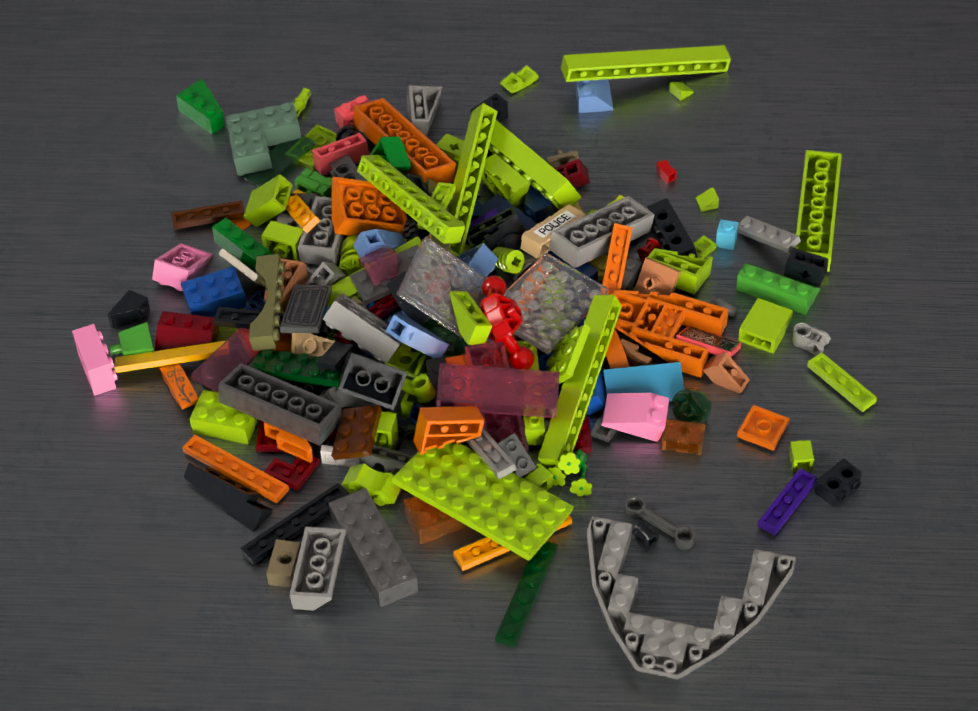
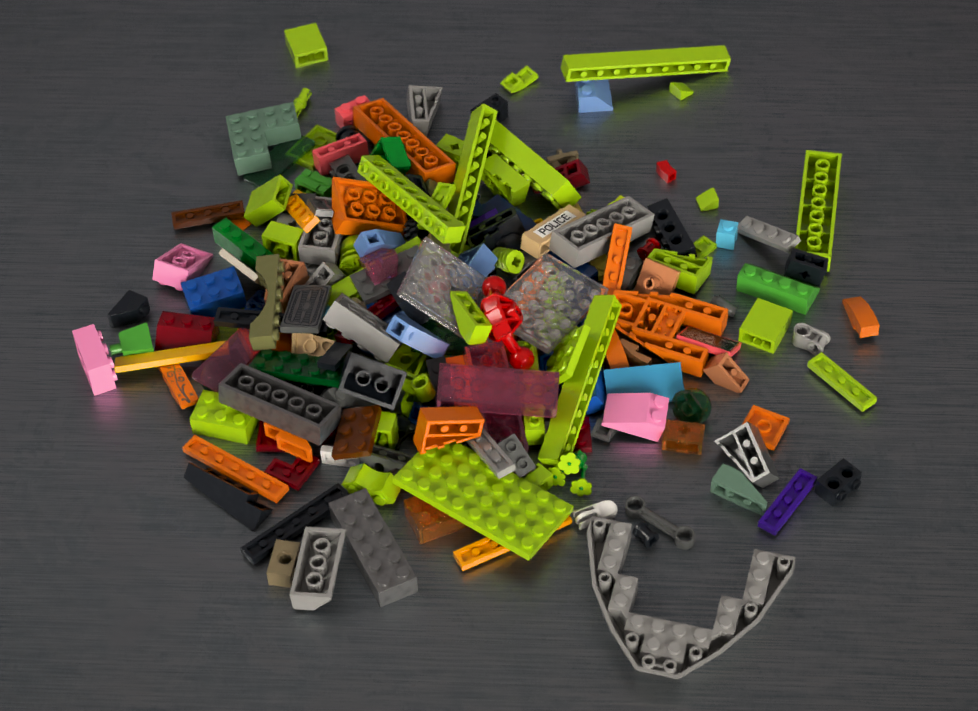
green wedge [176,79,225,134] -> none
dark green plate [495,541,558,647] -> none
dark blue slope [524,187,553,224] -> none
lime brick [789,440,814,473] -> none
none -> lime brick [284,23,328,68]
none -> dark grey tile [307,198,334,217]
none -> white arm [572,500,618,530]
none -> sand green slope [710,463,768,516]
none -> dark grey wedge [714,422,780,488]
none -> orange slope [842,296,880,338]

